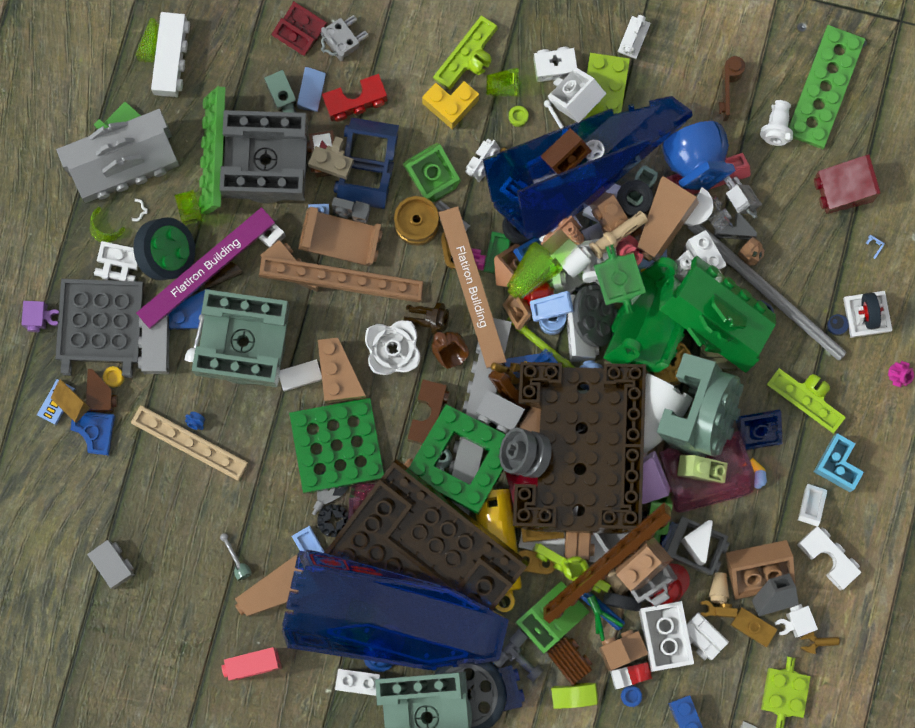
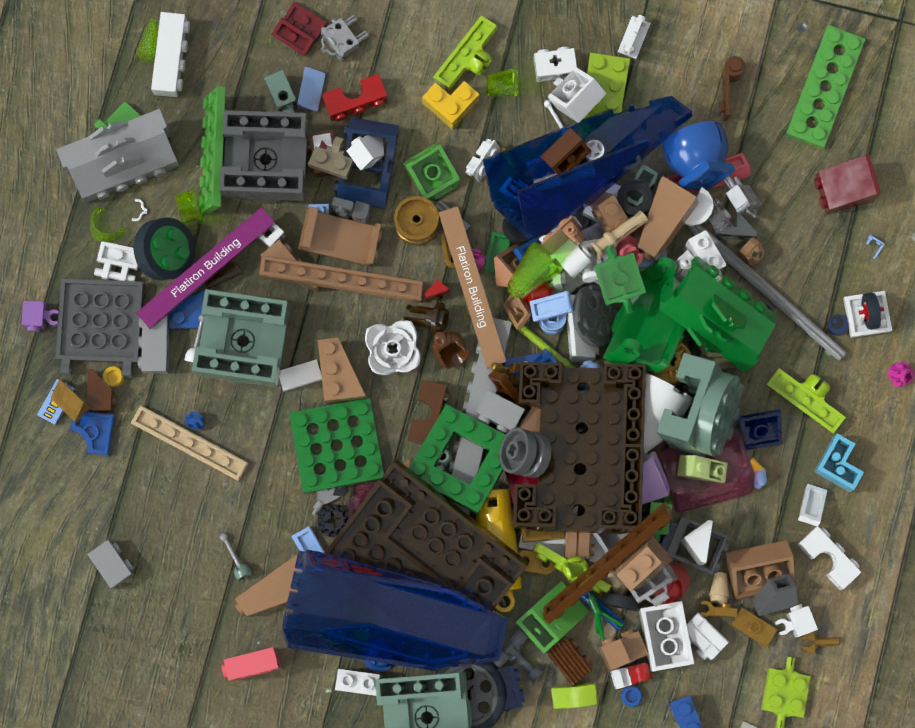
lime tile [508,106,529,127] -> none
white piece [760,100,793,146] -> none
none -> white slope [347,135,384,170]
none -> red slope [425,280,450,301]

